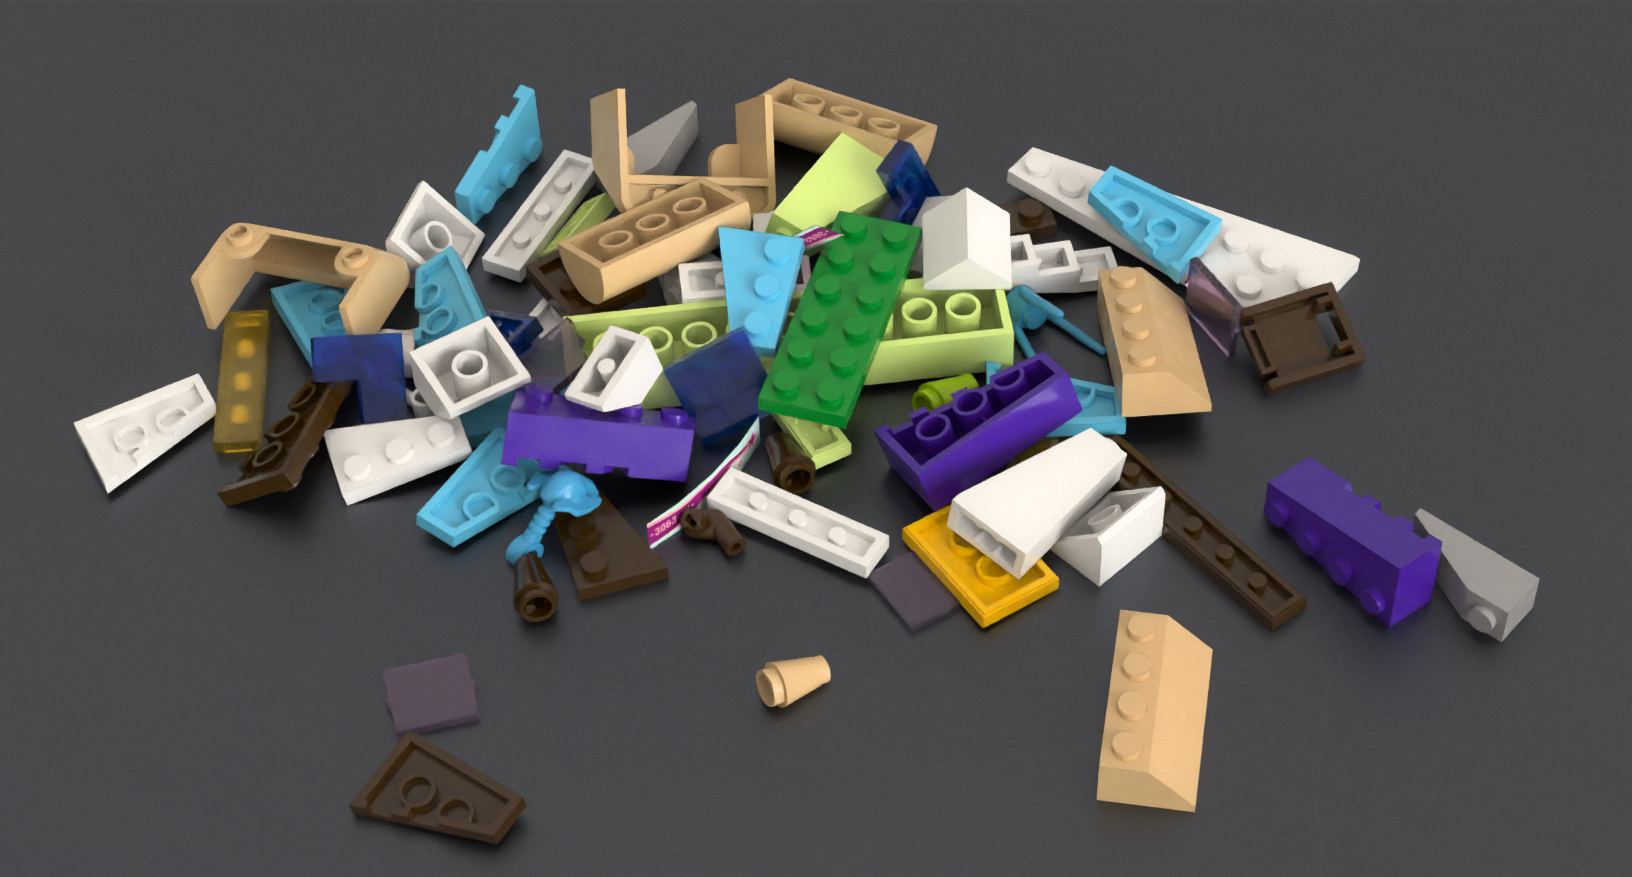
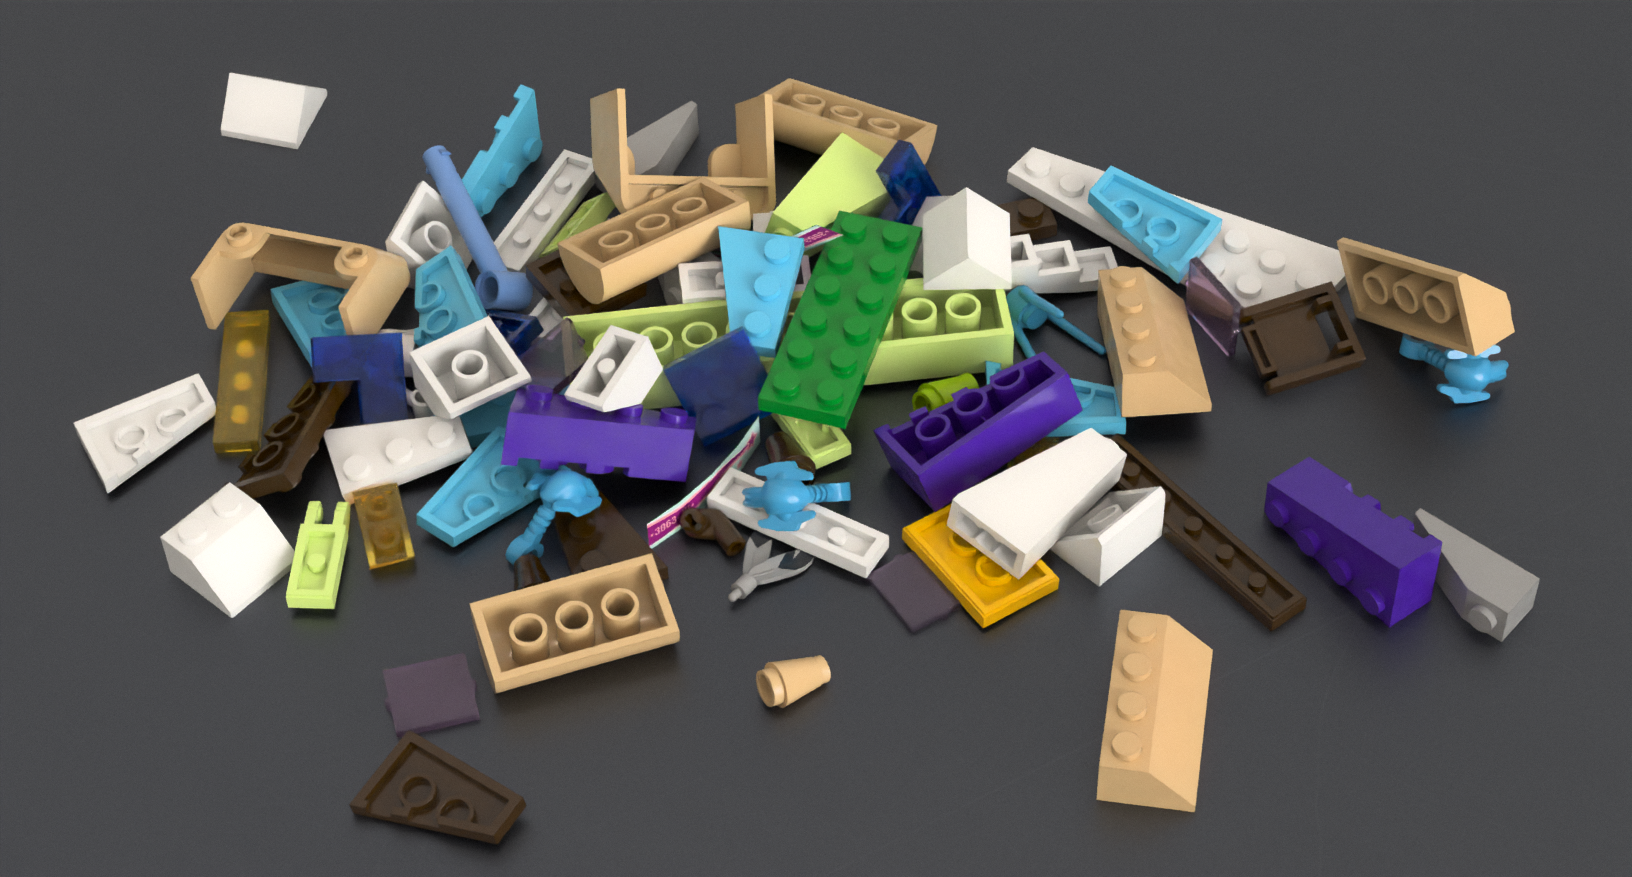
none -> white slope [160,482,295,618]
none -> white slope [221,73,327,149]
none -> yellowish green hinge [286,501,351,609]
none -> clear yellow slope [352,483,415,569]
none -> medium blue piece [422,145,533,311]
none -> tan brick [469,553,680,694]
none -> light grey piece [728,530,814,602]
none -> dark azure piece [742,461,851,531]
none -> tan slope [1337,237,1515,357]
none -> dark azure piece [1399,333,1509,403]

